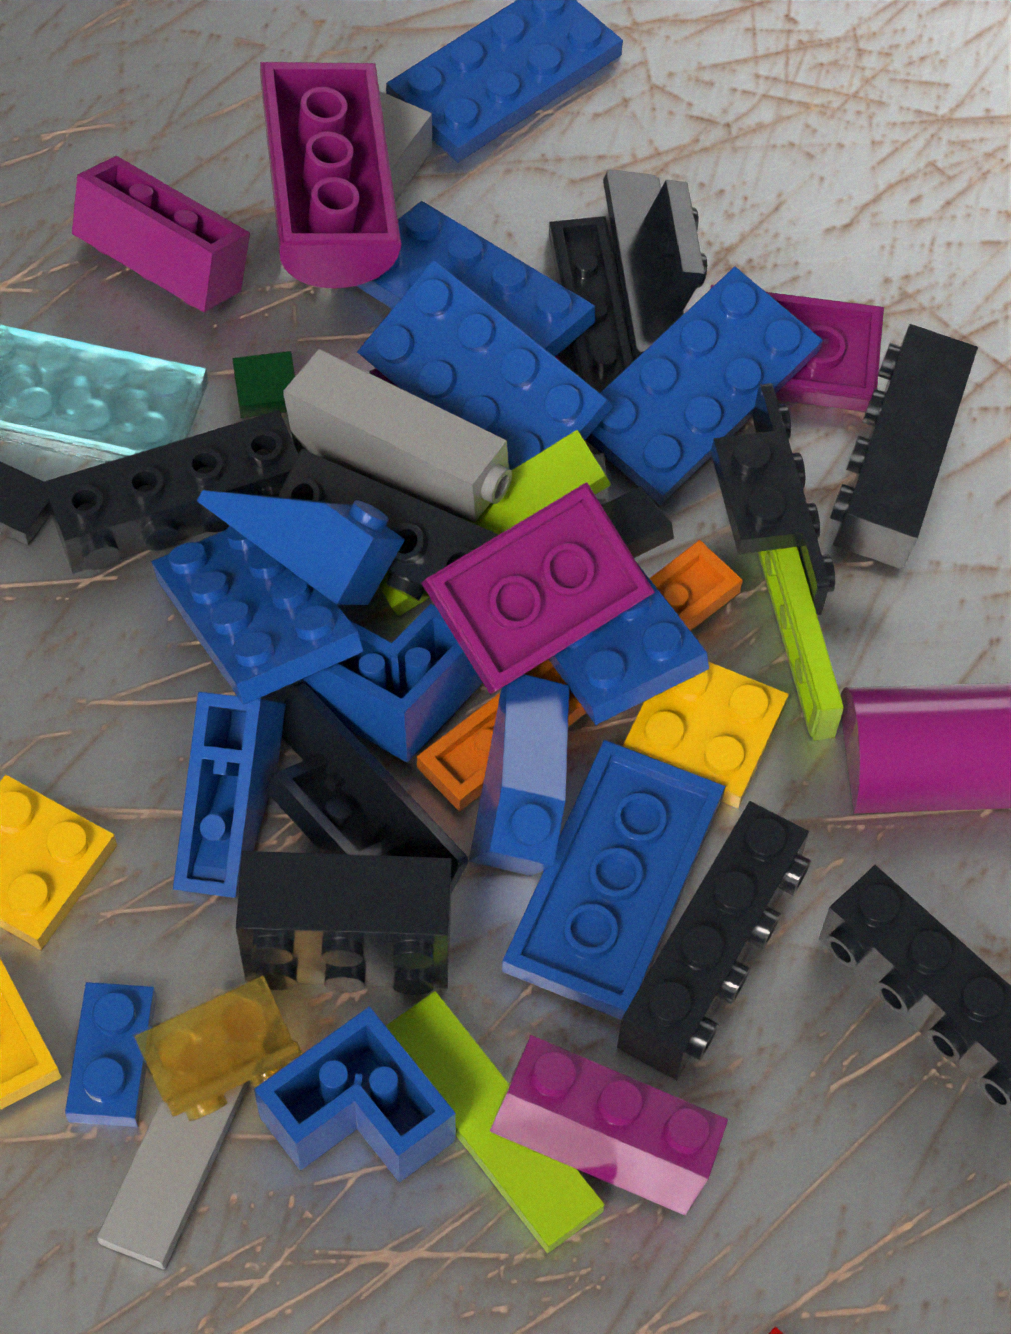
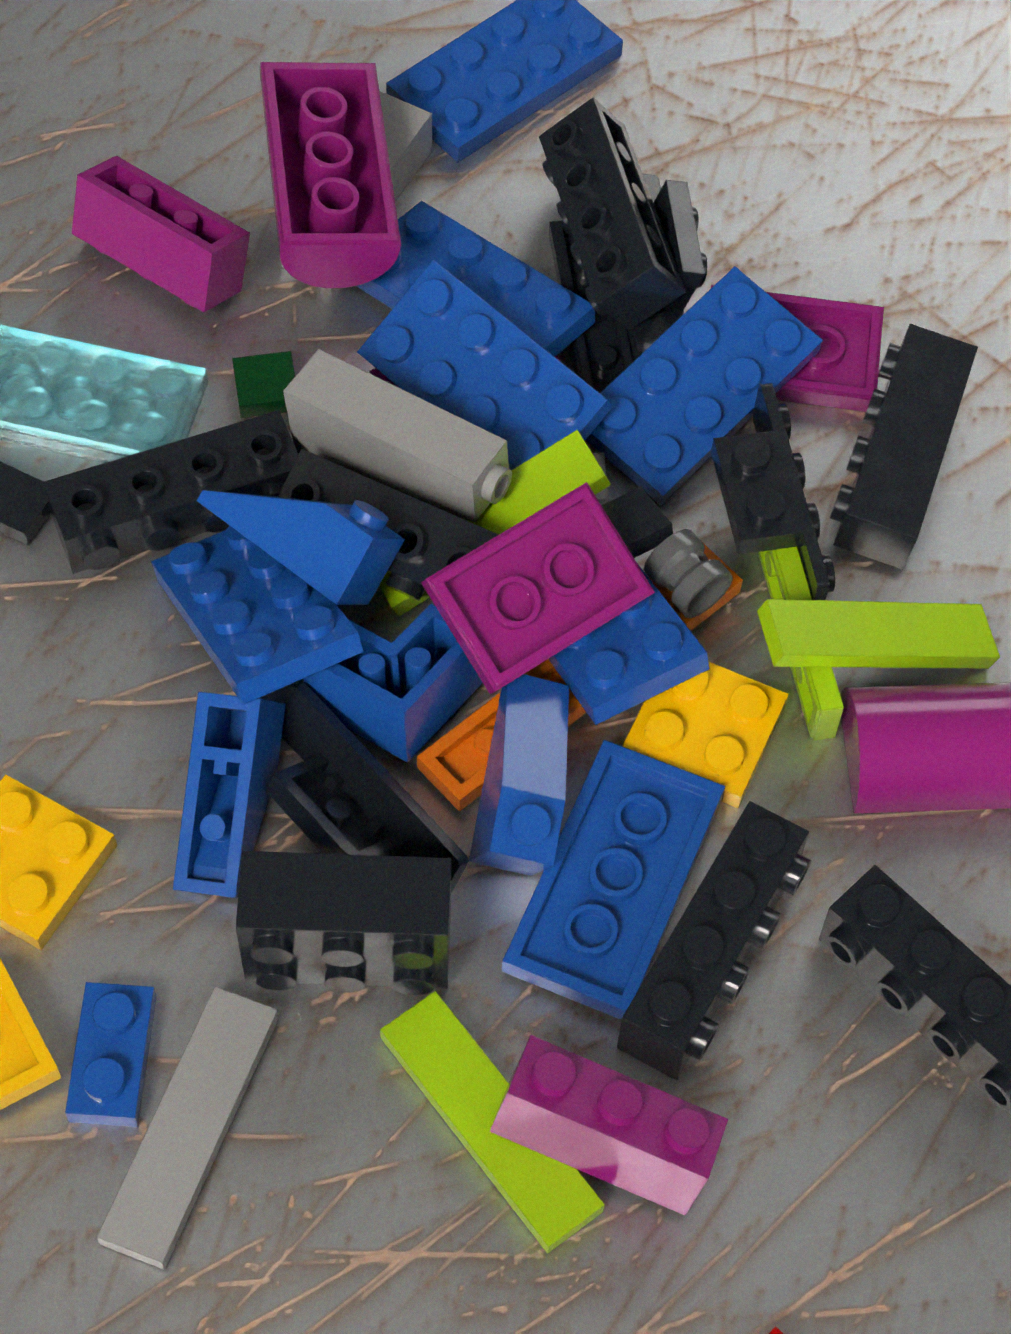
clear yellow bracket [132,975,303,1121] -> none
blue brick [254,1006,456,1183] -> none
none -> black brick [539,97,686,330]
none -> dark grey wheel [643,529,733,618]
none -> lime tile [757,599,1000,669]

